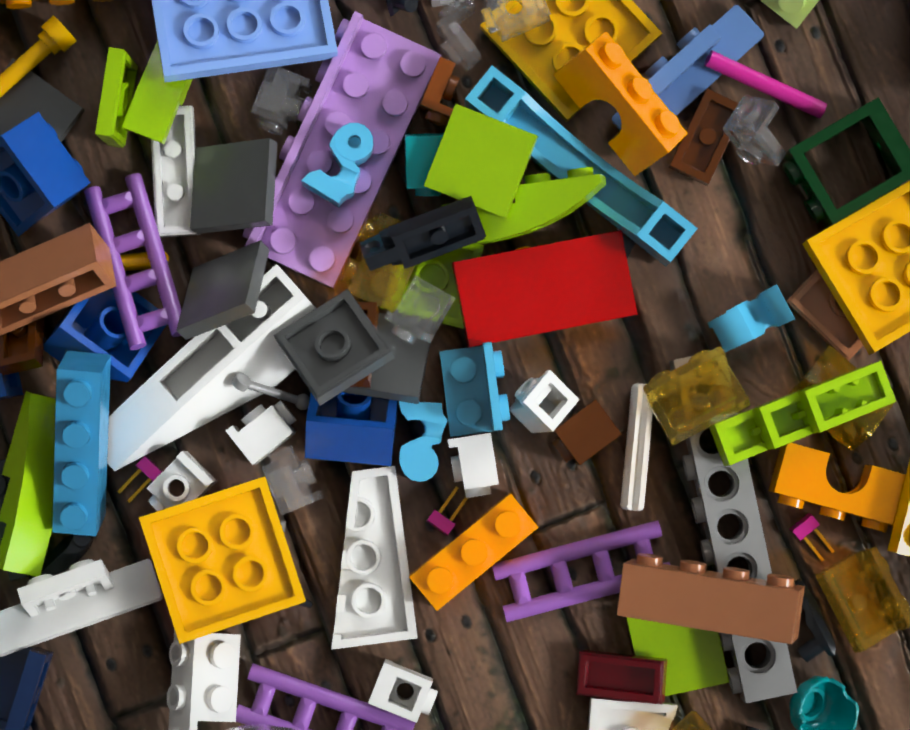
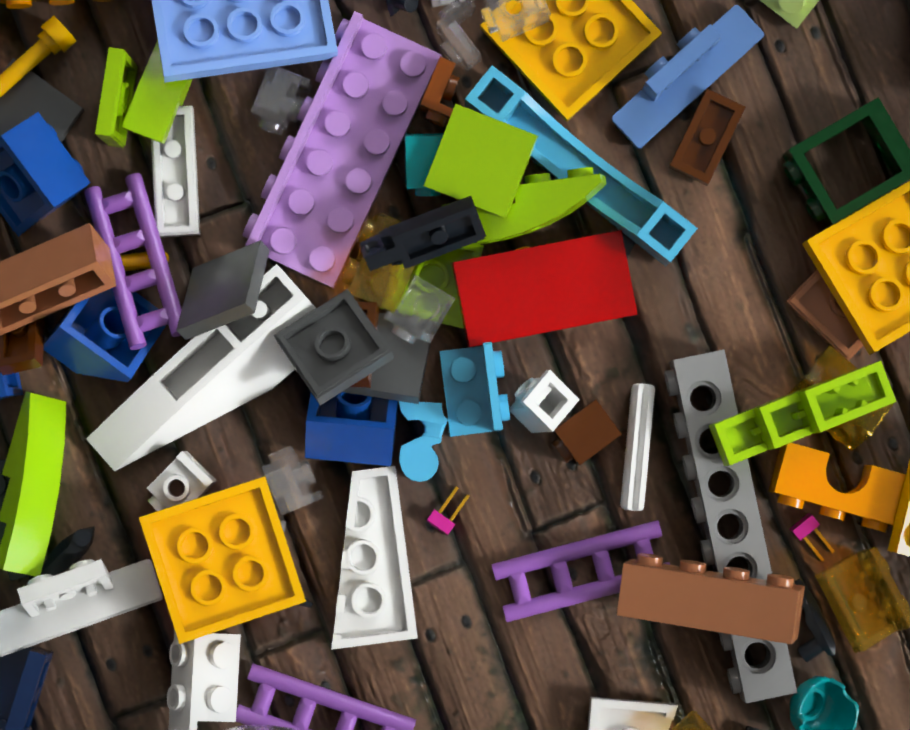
dark azure brick [52,350,111,537] -> none
piece [117,456,163,503] -> none
dark grey tile [190,138,278,234] -> none
white brick [226,400,296,465] -> none
light grey hinge [232,373,310,410] -> none
medium azure leg [301,123,373,208] -> none
white brick [368,659,438,723] -> none
light orange arch [409,493,539,611] -> none
white brick [448,433,499,498] -> none
light orange arch [553,31,688,176] -> none
dark red tile [576,650,667,705] -> none
lime tile [626,617,729,696] -> none
clear yellow bracket [643,346,750,446] -> none
dark pink bar [704,50,827,119] -> none
medium azure leg [707,284,795,352] -> none
clear bracket [722,95,786,167] -> none

